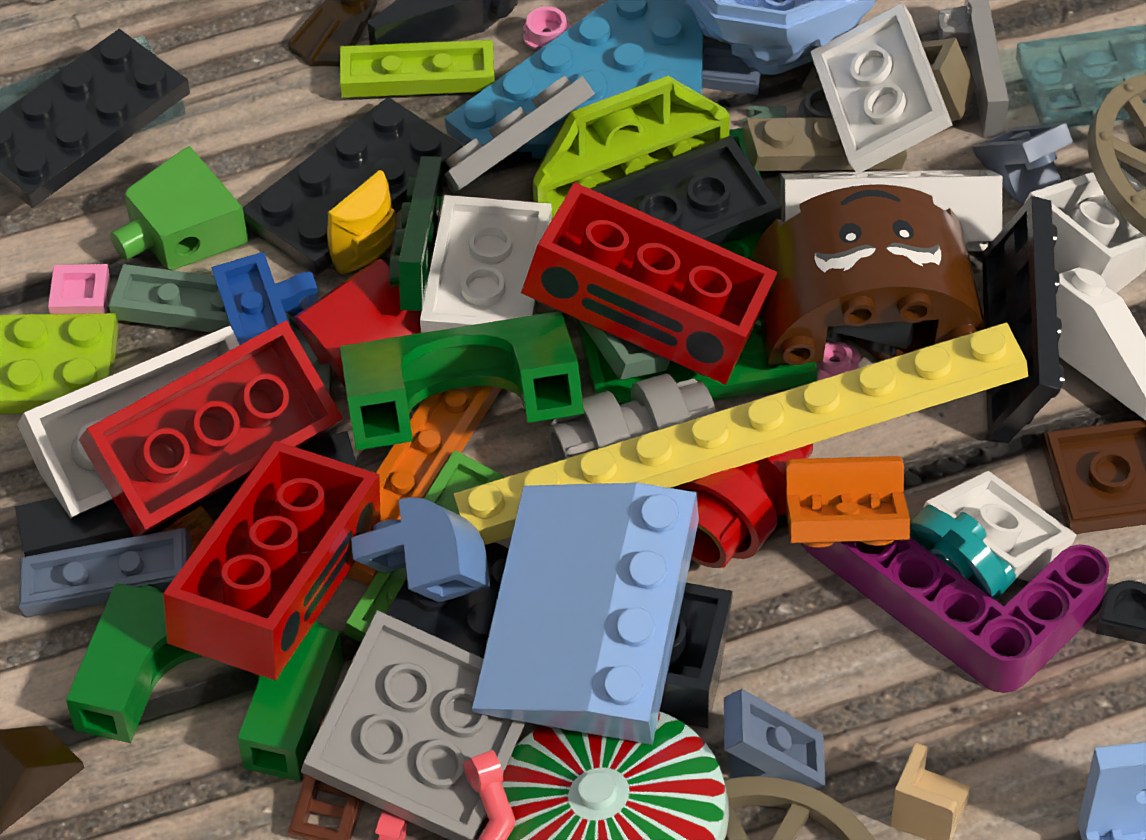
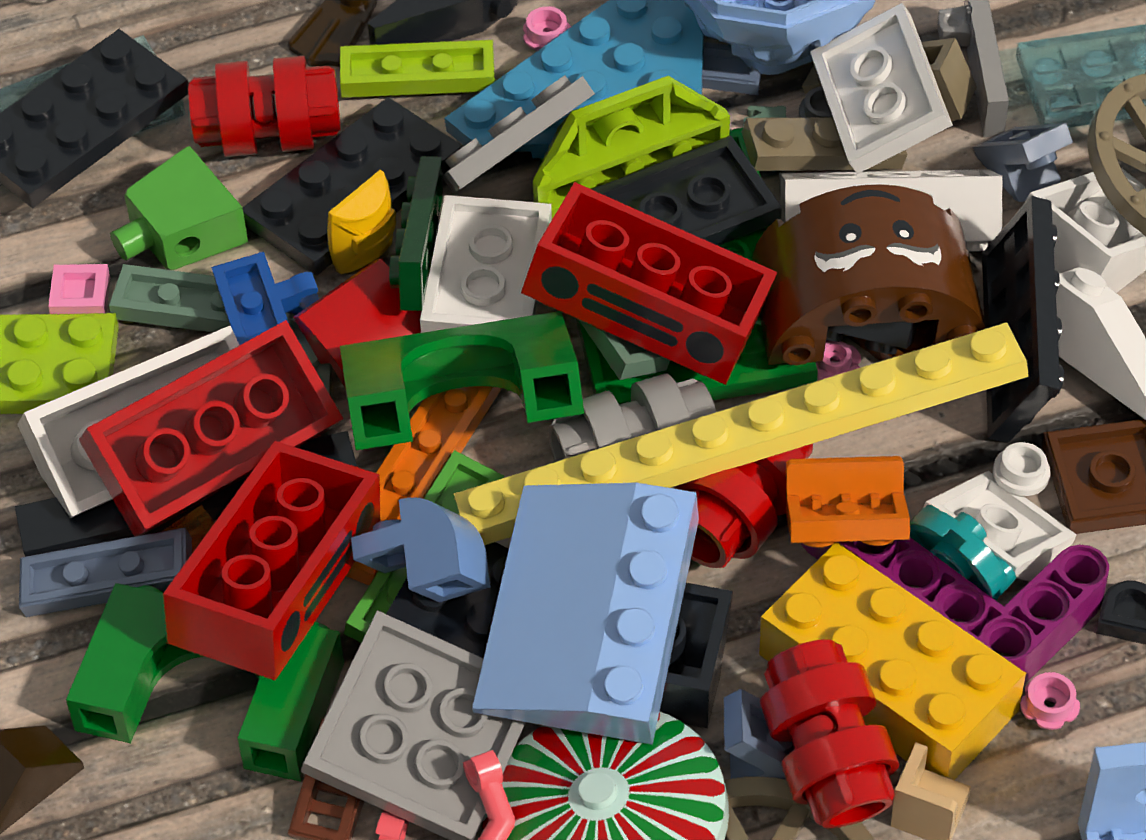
none -> red piece [188,56,341,157]
none -> yellow brick [759,542,1026,780]
none -> red piece [760,639,899,828]
none -> white plate [993,442,1050,496]
none -> bright pink plate [1020,672,1080,730]

